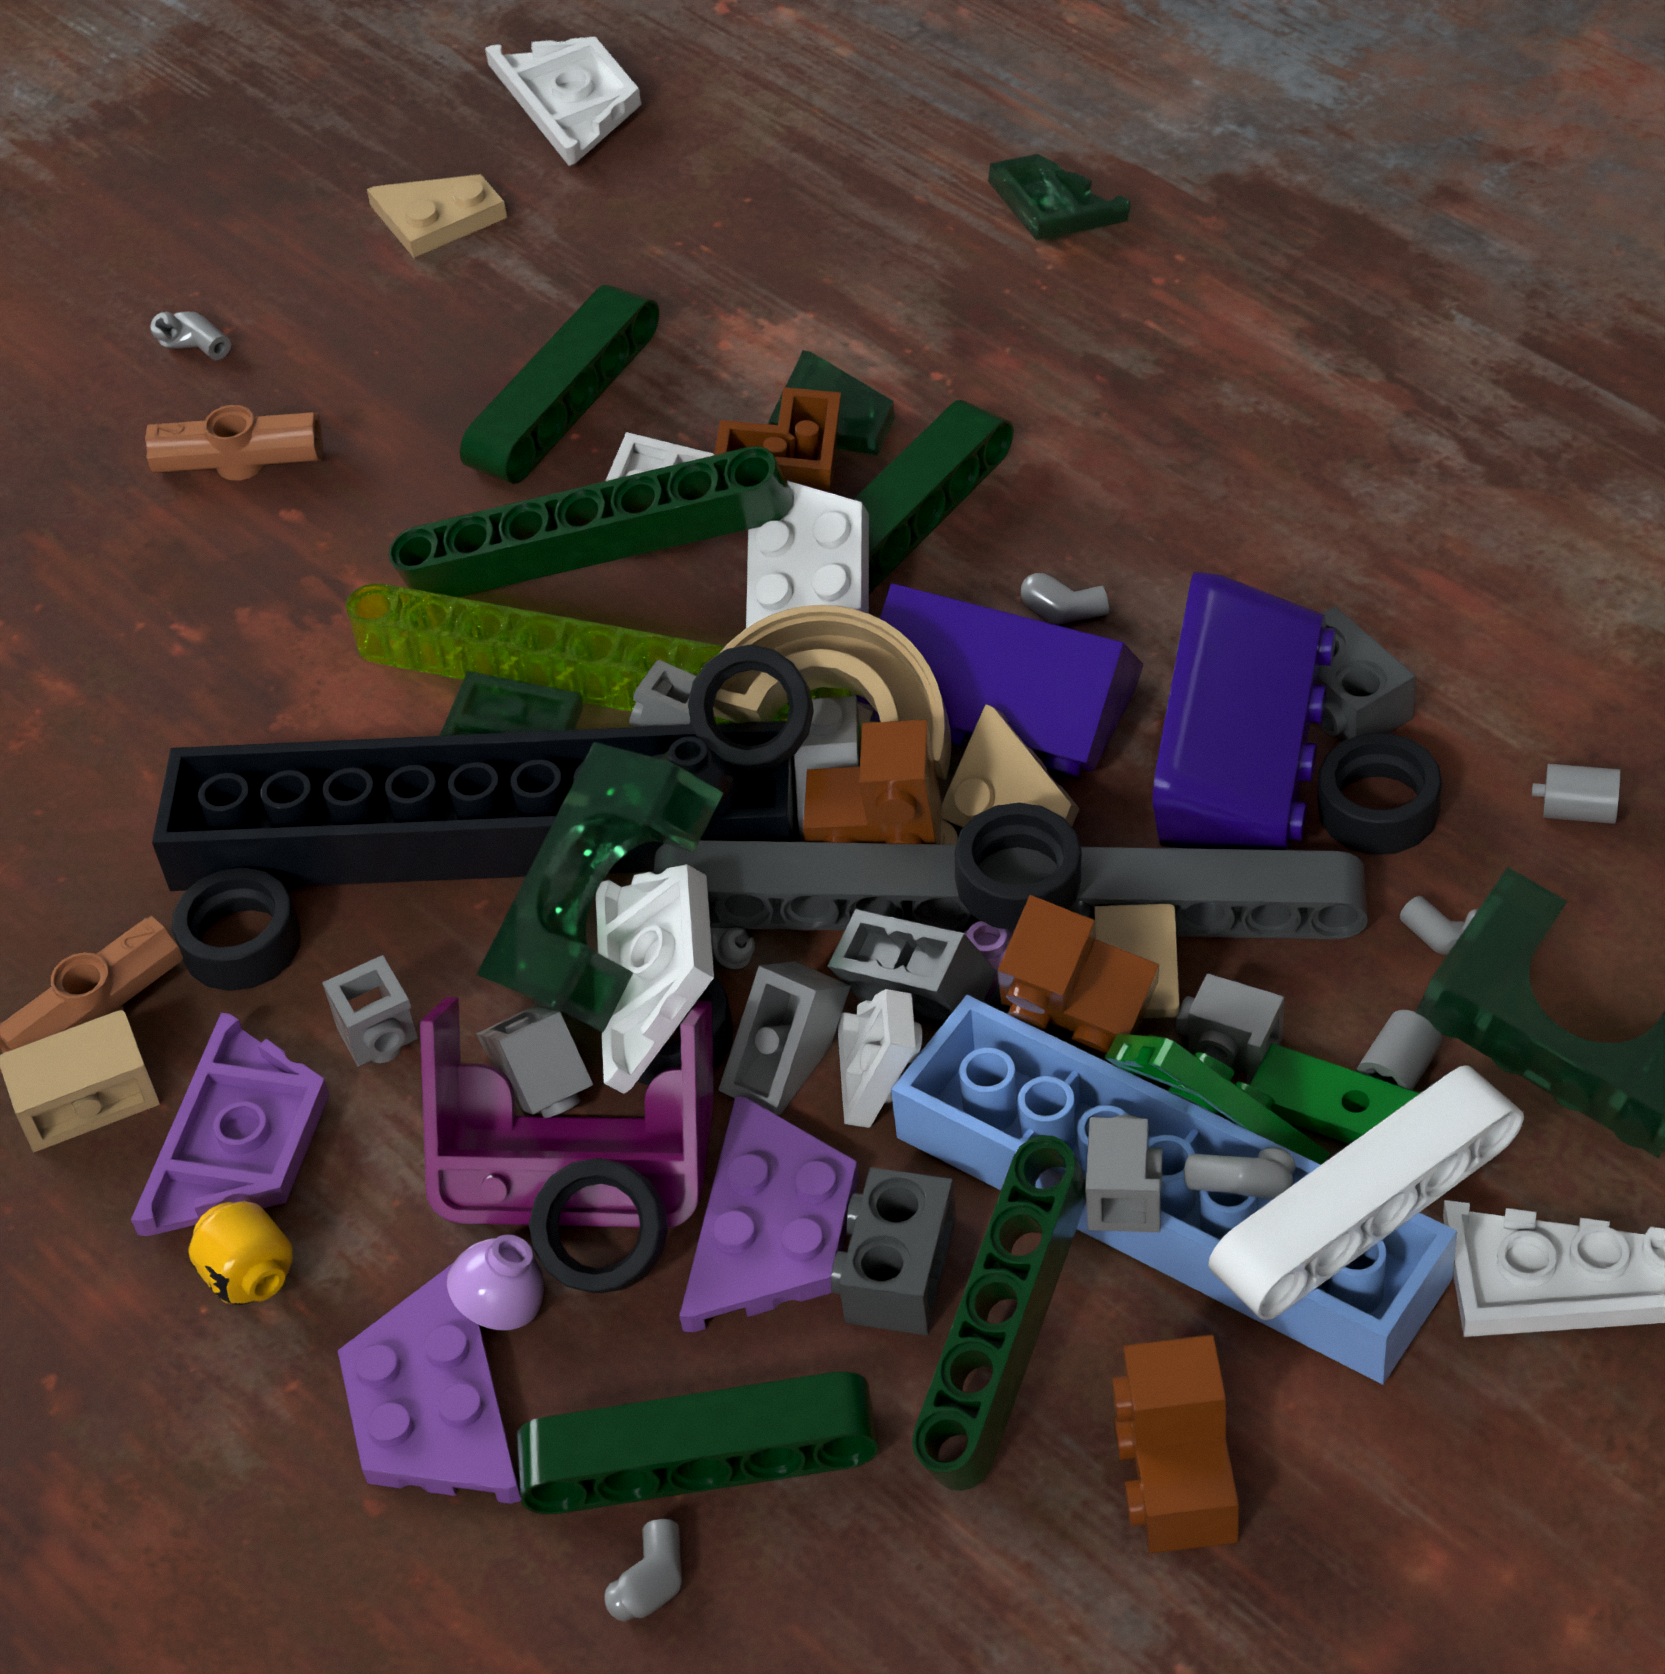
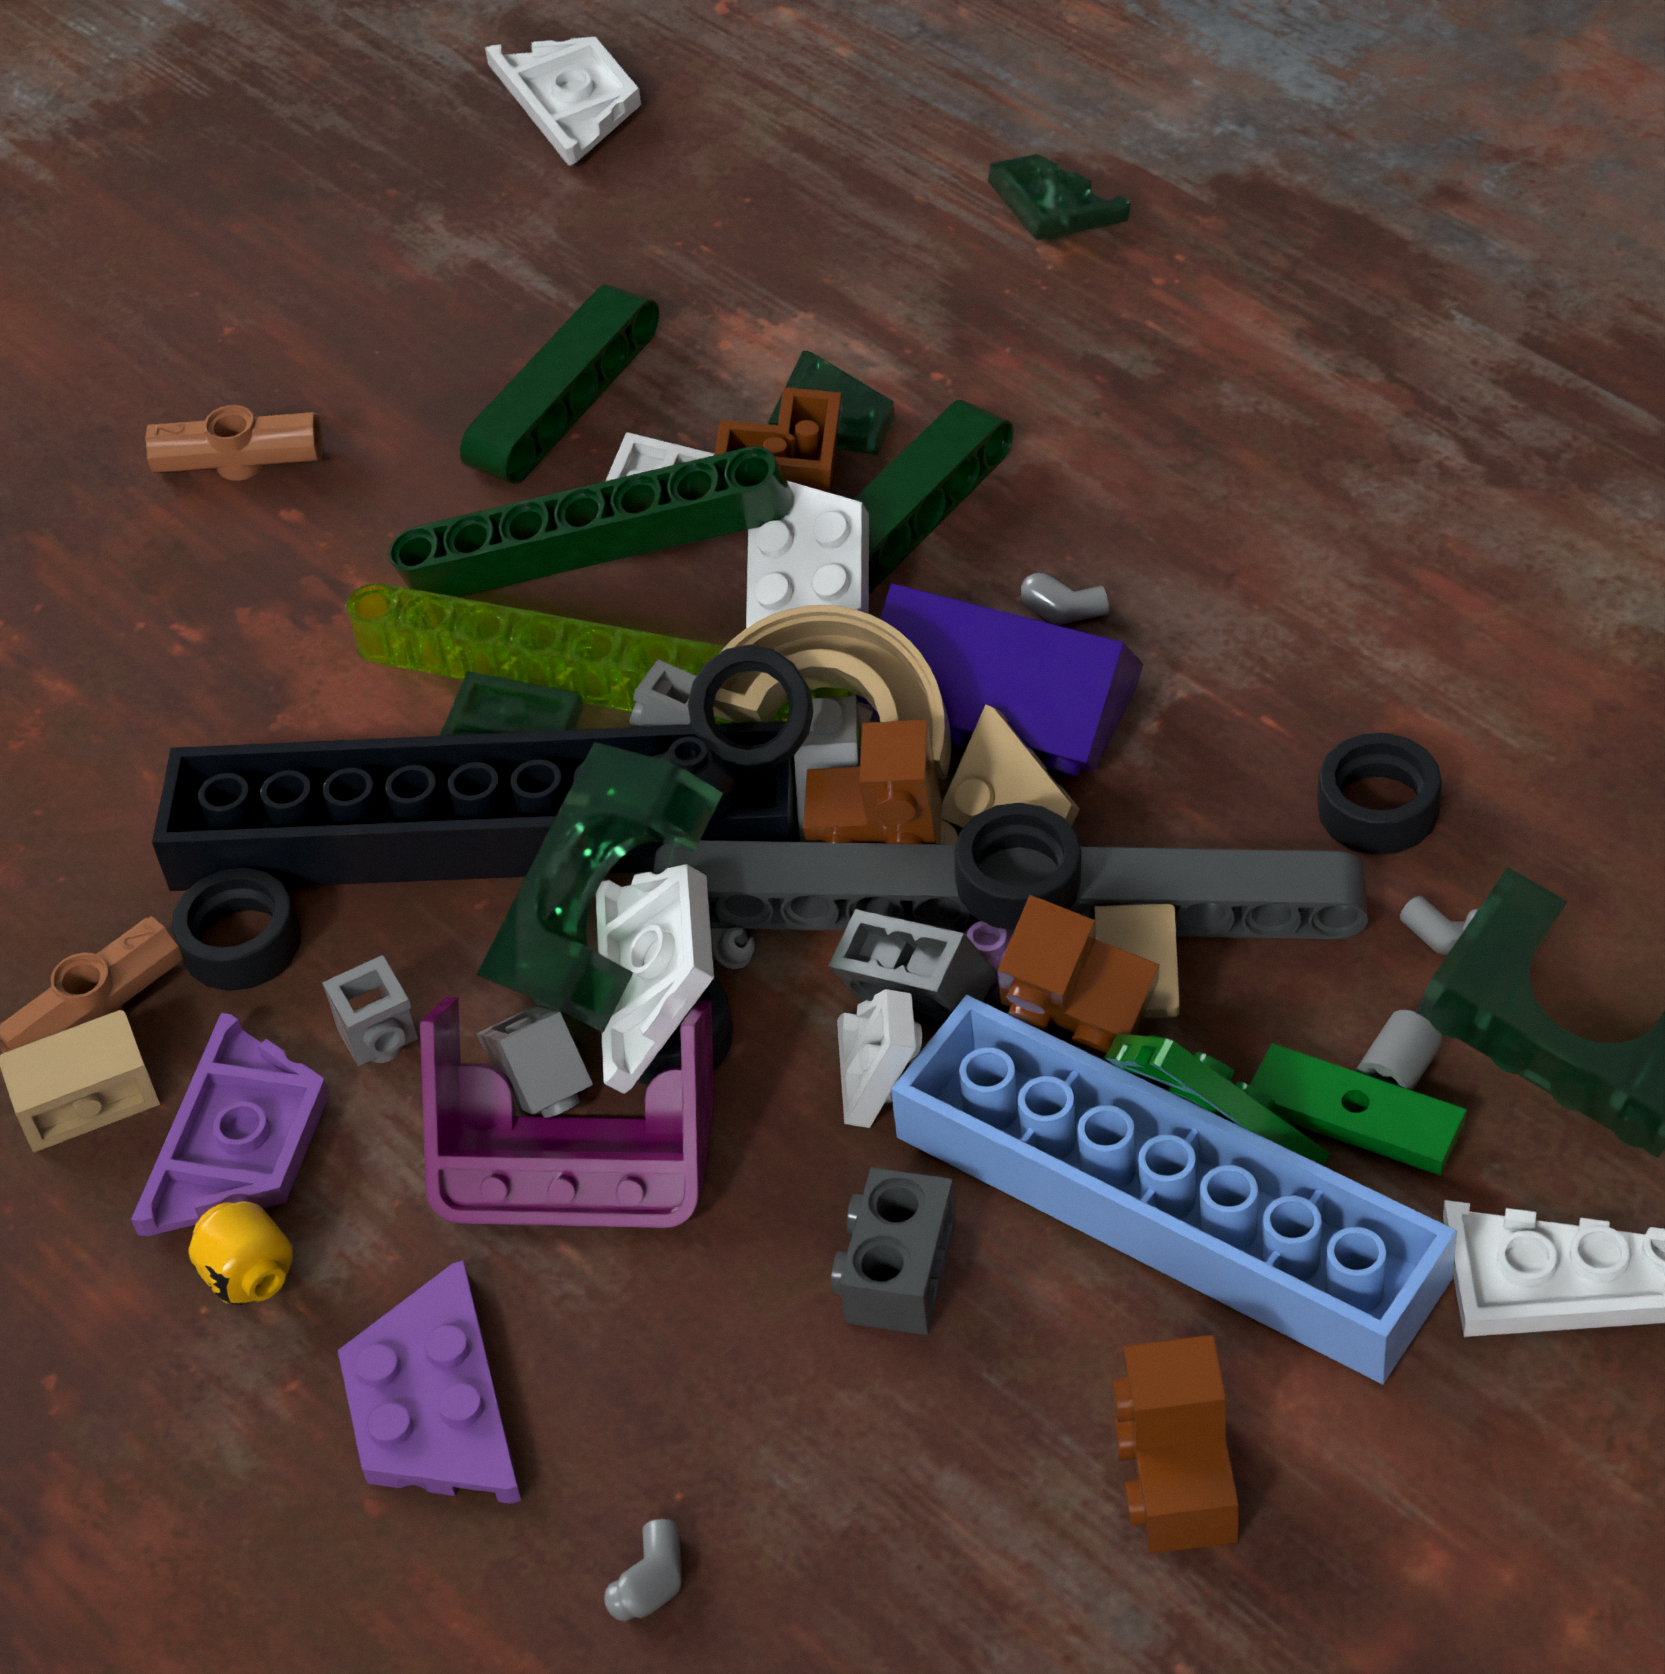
light grey arm [150,311,231,360] -> none
tan wing [367,174,507,258] -> none
lavender brick [447,1235,544,1330] -> none
dark green beam [516,1371,879,1515] -> none
black tyre [529,1158,669,1294] -> none
medium lavender wing [679,1096,859,1333] -> none
light grey slope [718,961,851,1115] -> none
dark green beam [912,1135,1086,1491] -> none
light grey brick [1086,1115,1162,1232] -> none
dark purple windscreen [1153,572,1336,850] -> none
light grey brick [1175,973,1284,1085] -> none
light grey arm [1184,1147,1296,1199] -> none
white beam [1208,1065,1524,1320] -> none
dark grey brick [1317,606,1416,741] -> none
light grey piece [1532,764,1620,824] -> none

